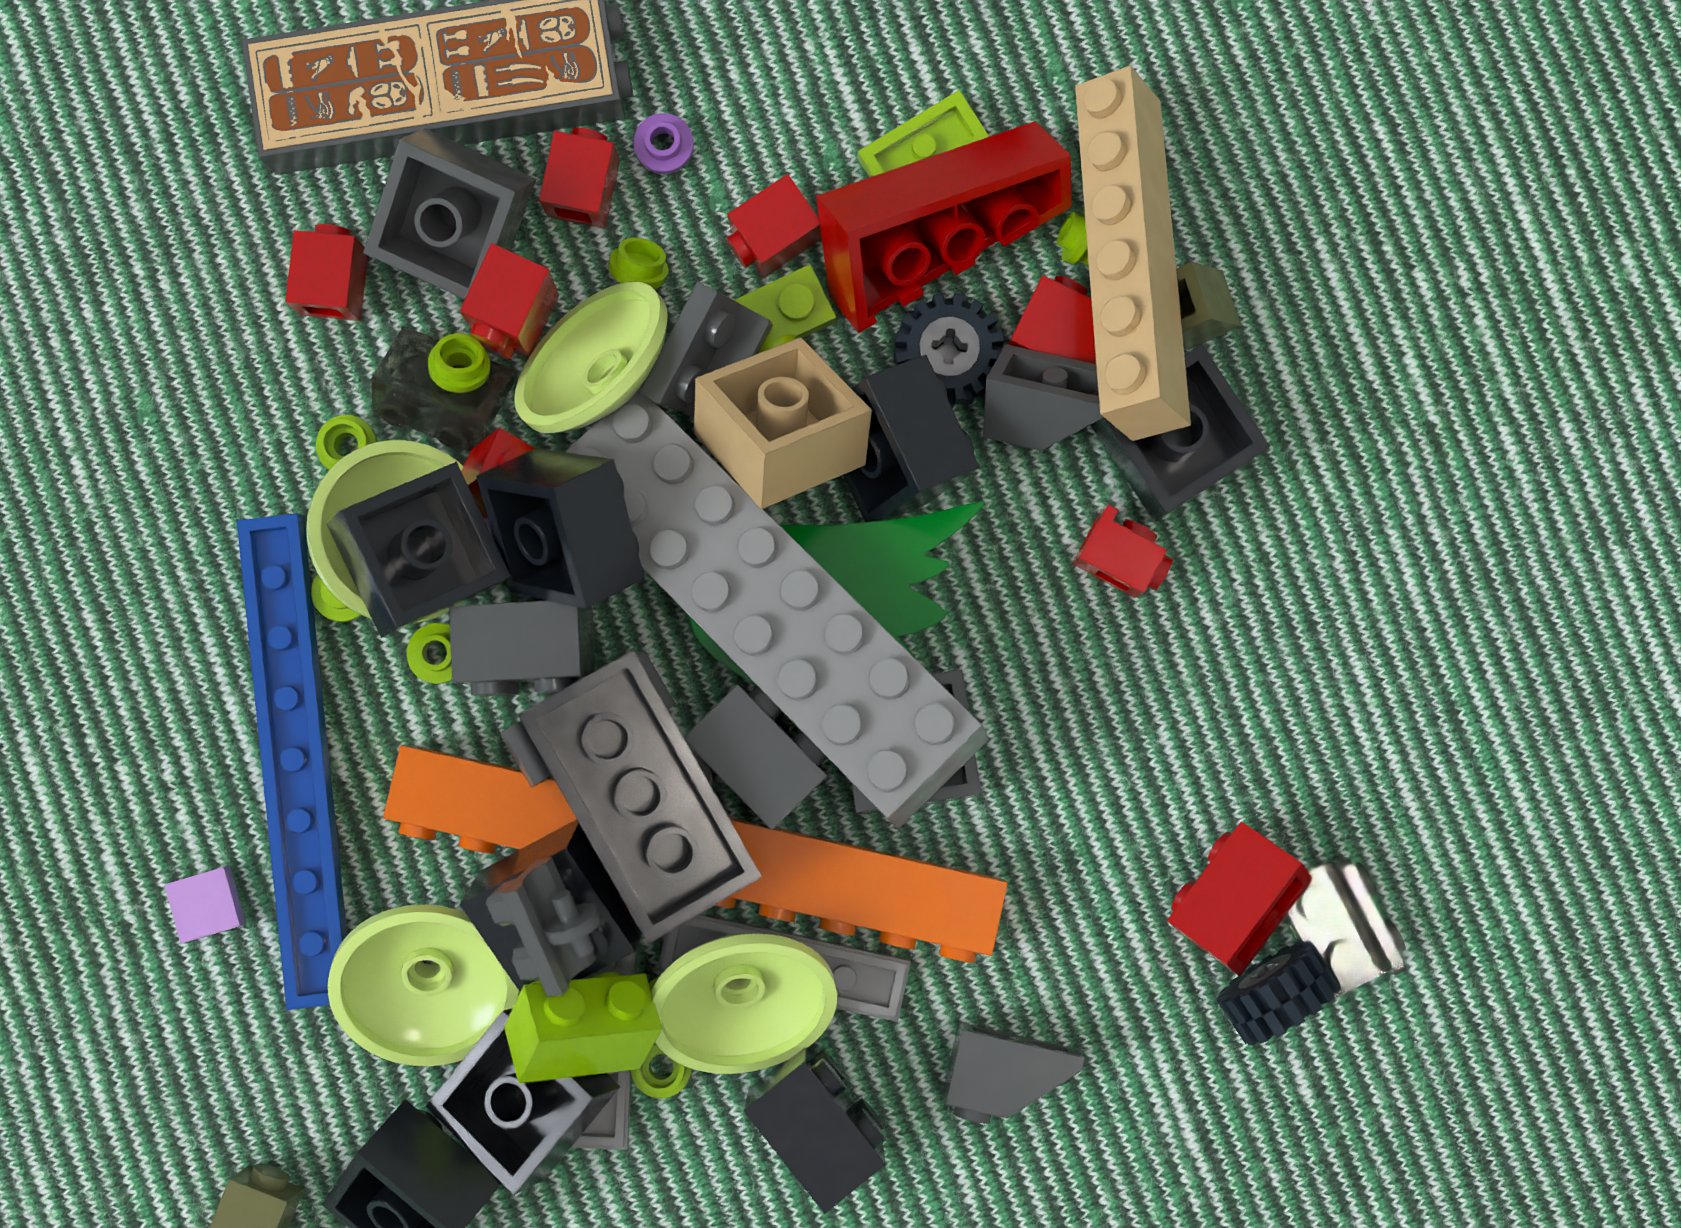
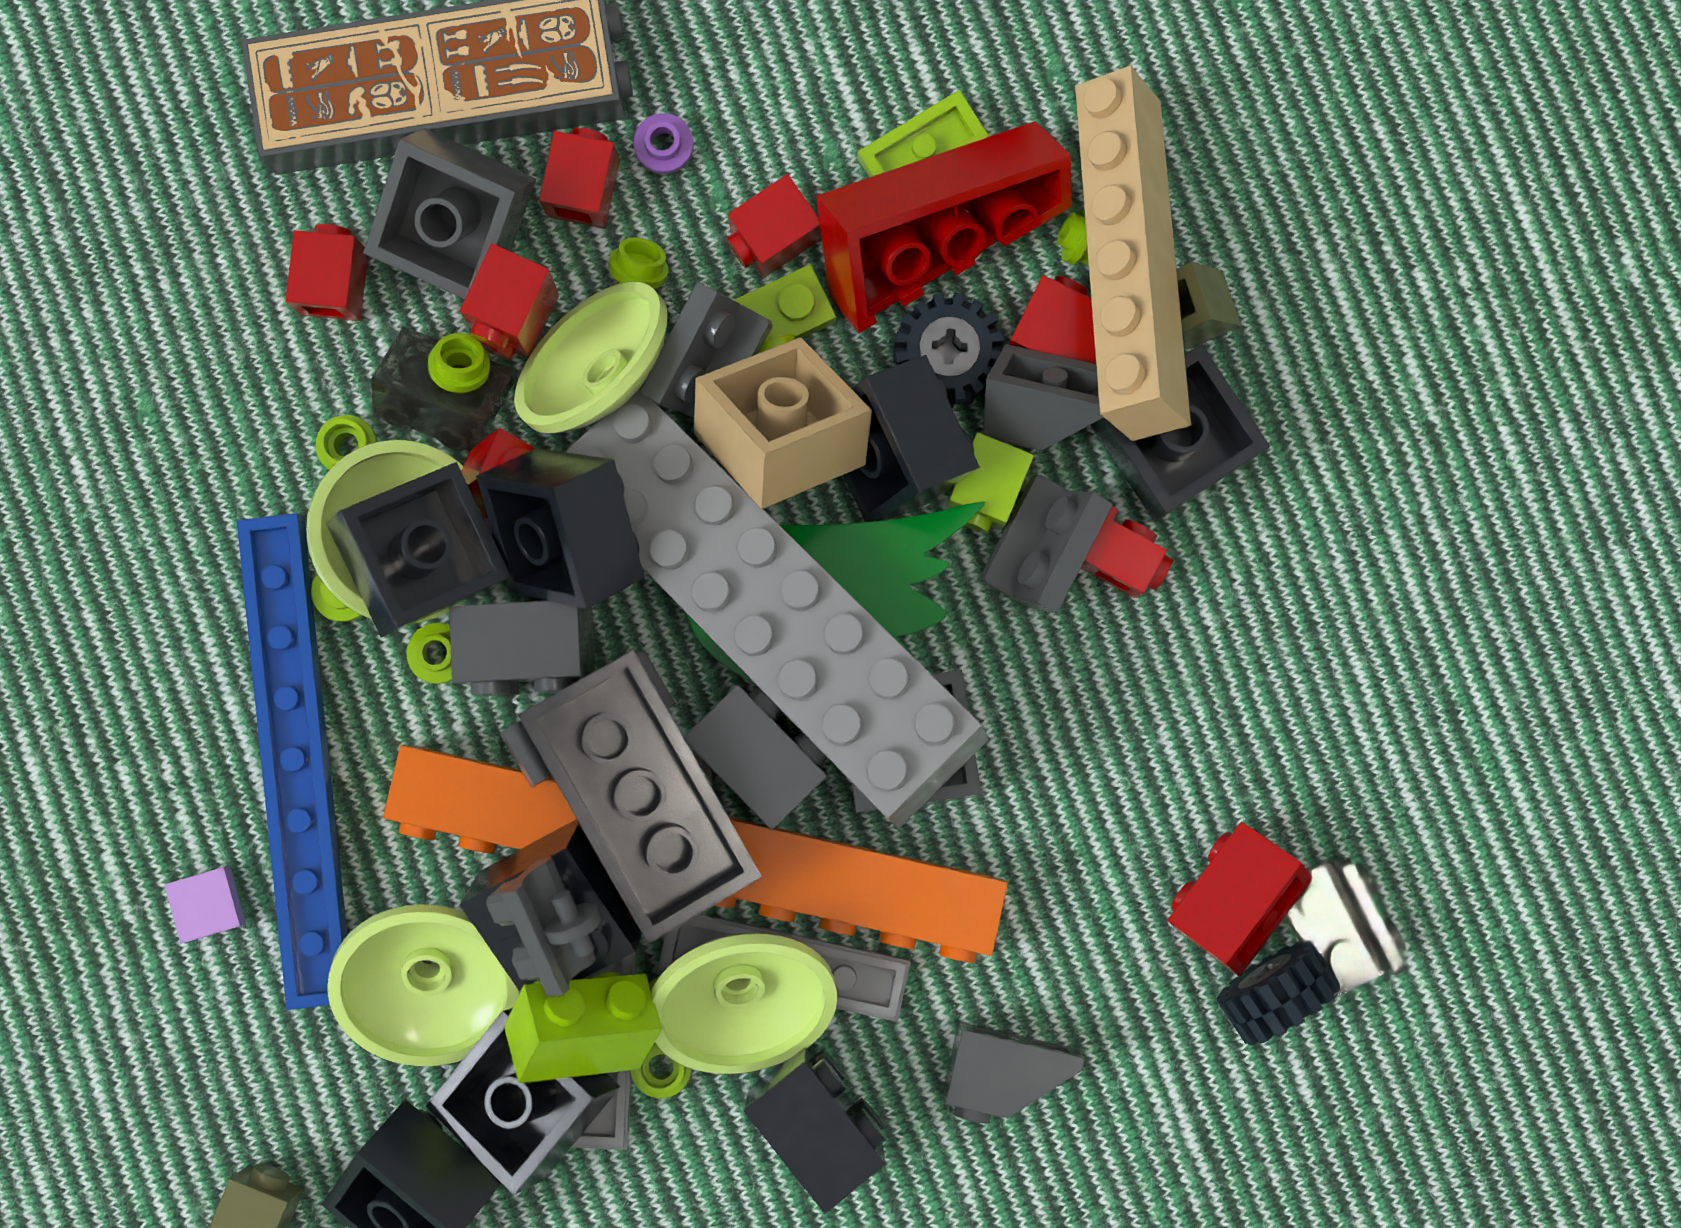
none -> lime brick [946,432,1034,533]
none -> dark grey bracket [981,475,1113,613]

